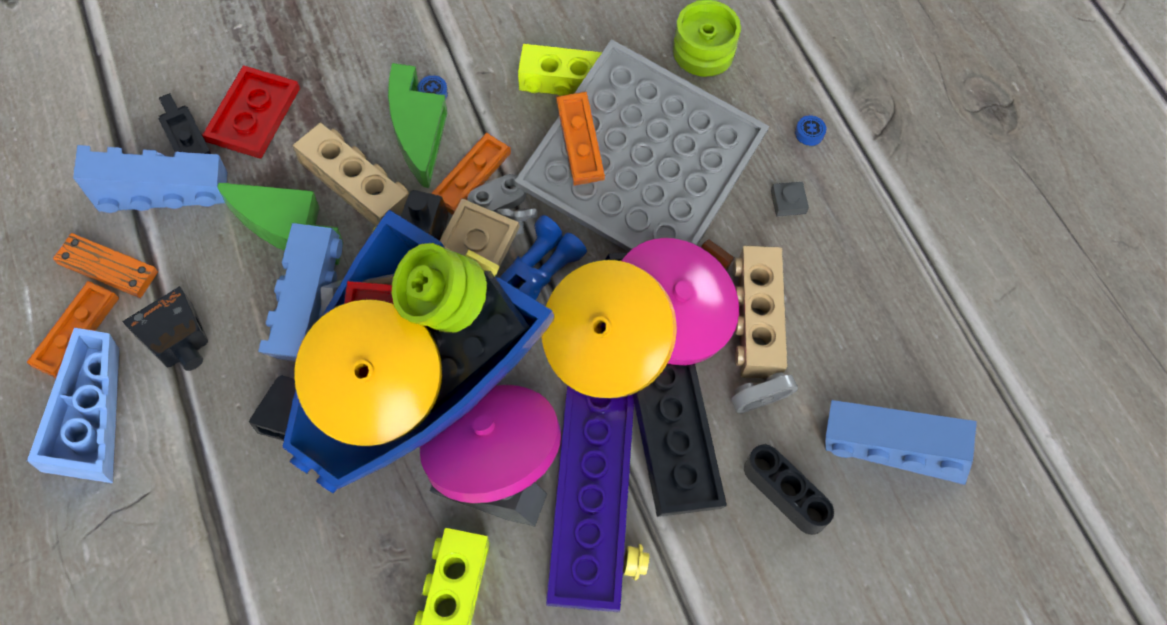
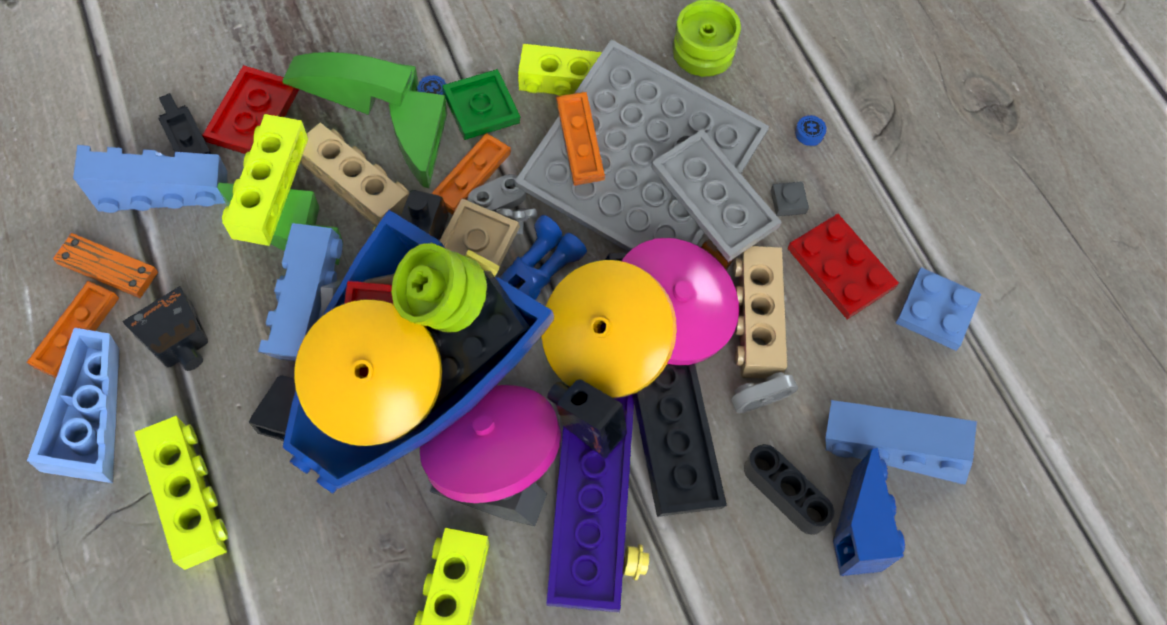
none -> neon yellow brick [134,416,228,570]
none -> neon yellow brick [222,114,308,246]
none -> bright green slope [283,52,412,115]
none -> green plate [442,69,521,140]
none -> black torso [547,379,627,459]
none -> light grey plate [651,129,781,262]
none -> red plate [787,214,899,320]
none -> blue slope [833,448,905,576]
none -> medium blue plate [896,267,981,351]

